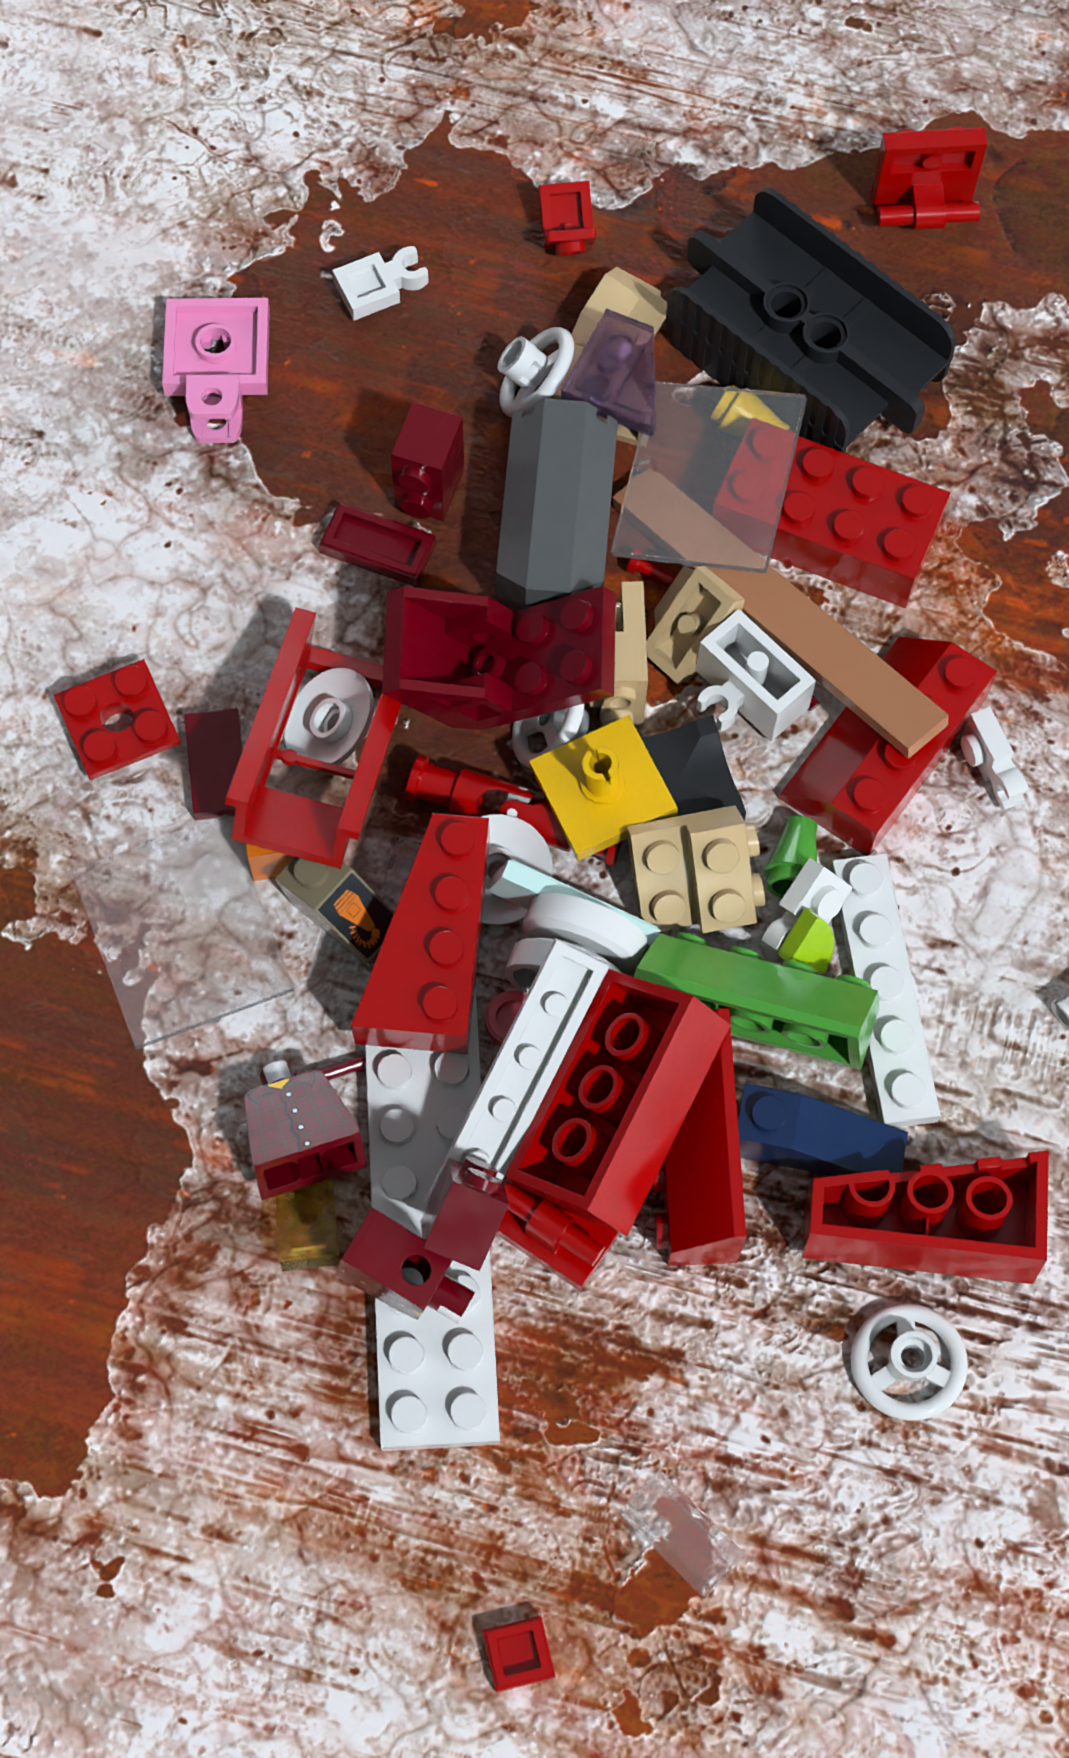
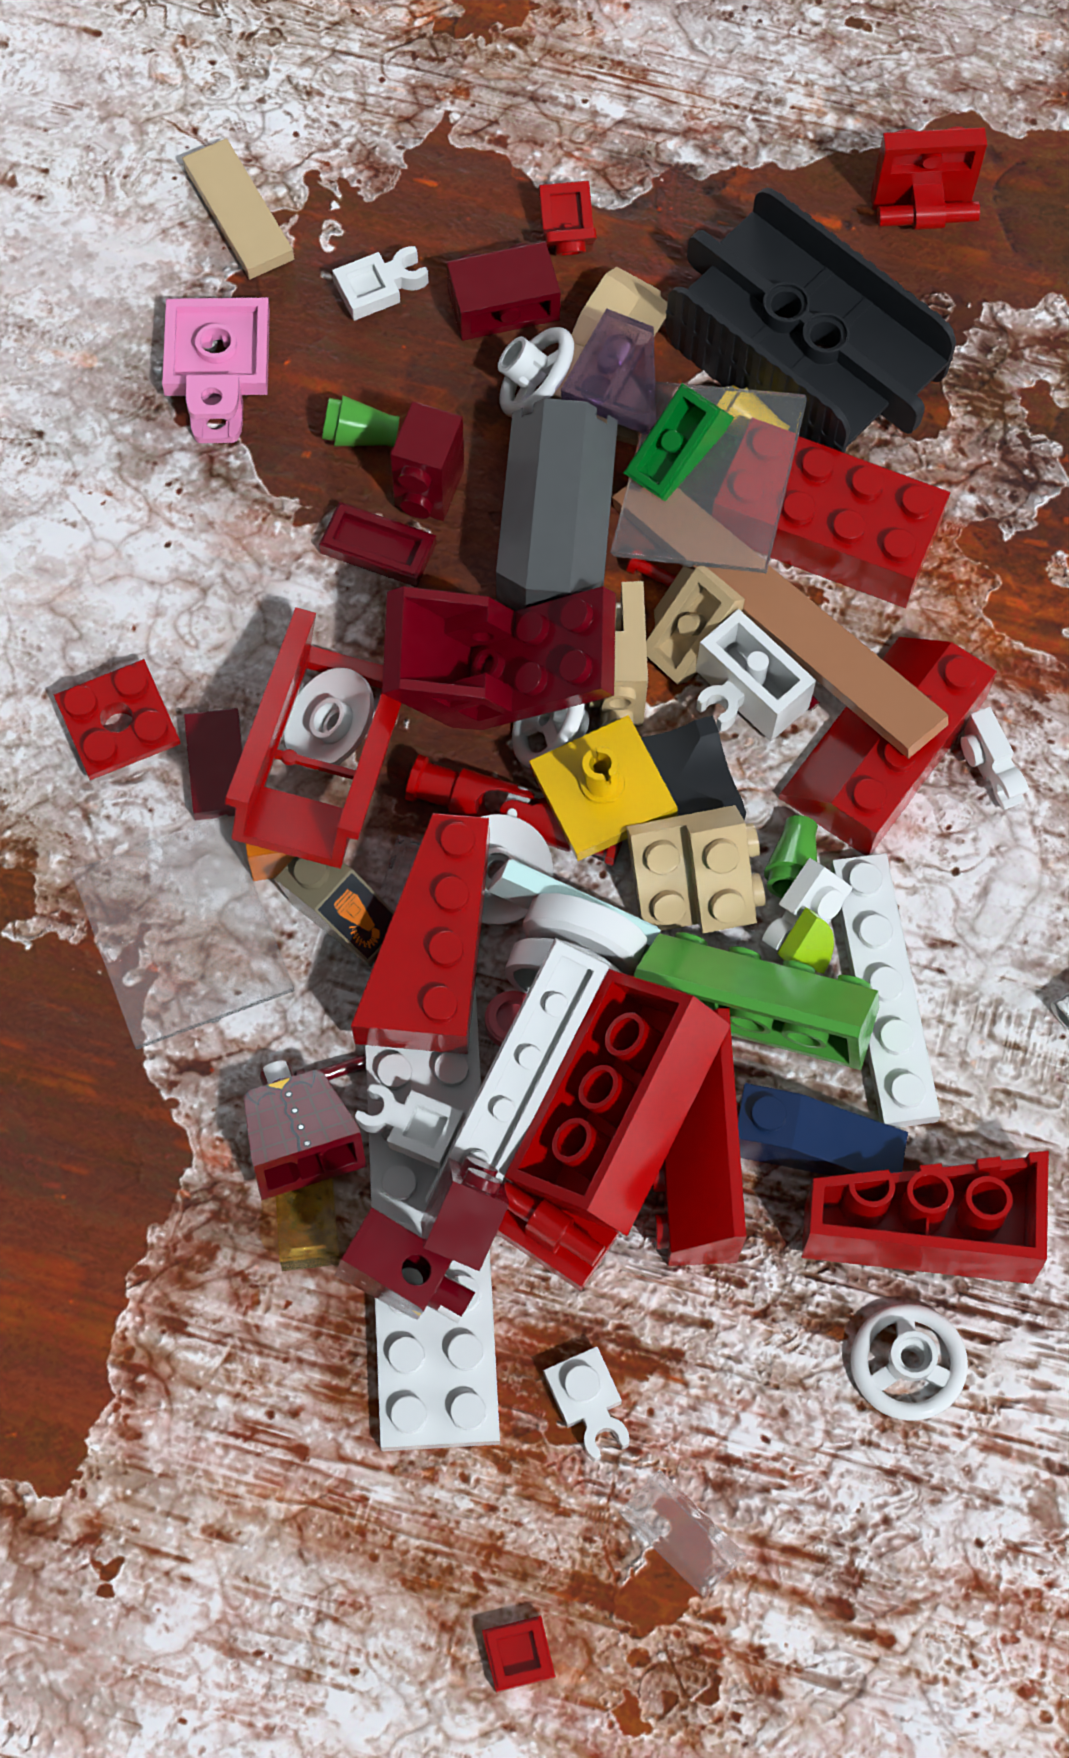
none -> tan tile [182,138,294,280]
none -> bright green cone [322,395,400,447]
none -> white plate [355,1084,465,1169]
none -> dark red brick [447,241,561,341]
none -> white plate [543,1347,629,1462]
none -> green slope [624,383,735,501]

